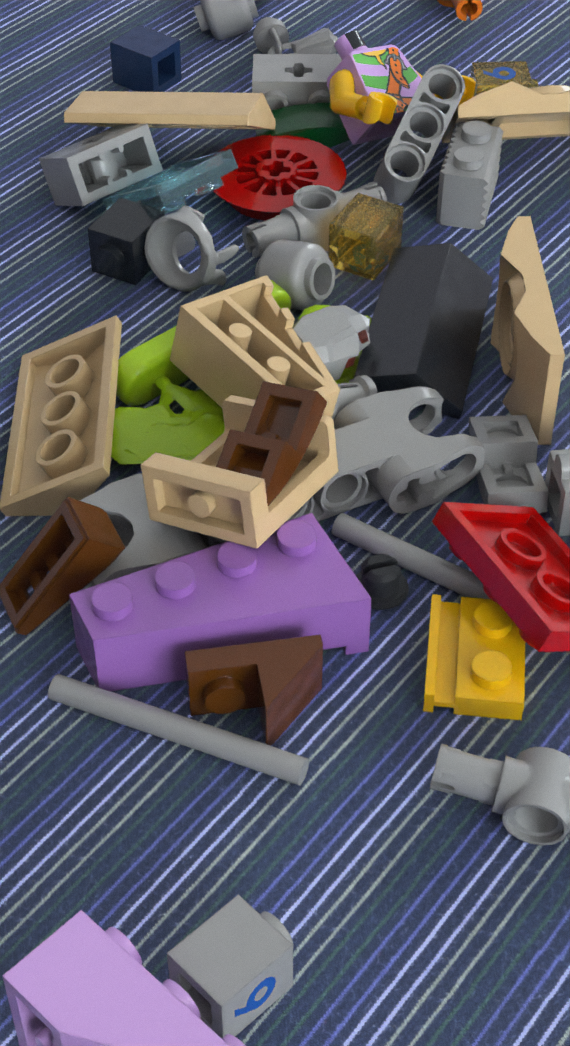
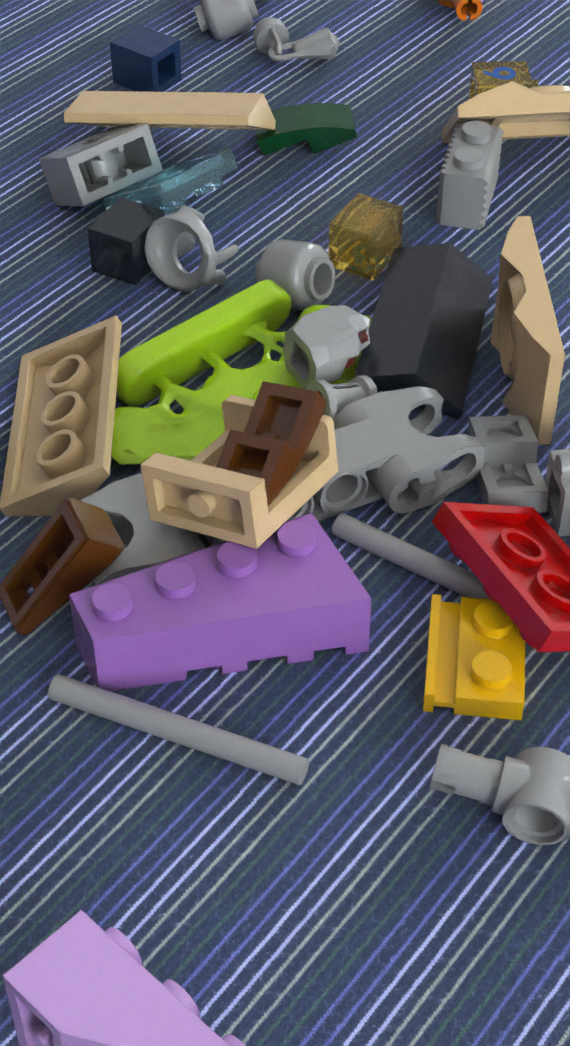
light grey brick [167,894,294,1038] -> none
tan wedge [170,275,340,418] -> none
reddish brown slope [185,634,323,746] -> none
red piece [206,135,347,220] -> none
light grey pin [242,182,387,258] -> none
light grey brick [252,54,342,110] -> none
torso [327,30,476,145] -> none
black piece [356,554,409,610] -> none
light grey beam [373,64,465,204] -> none

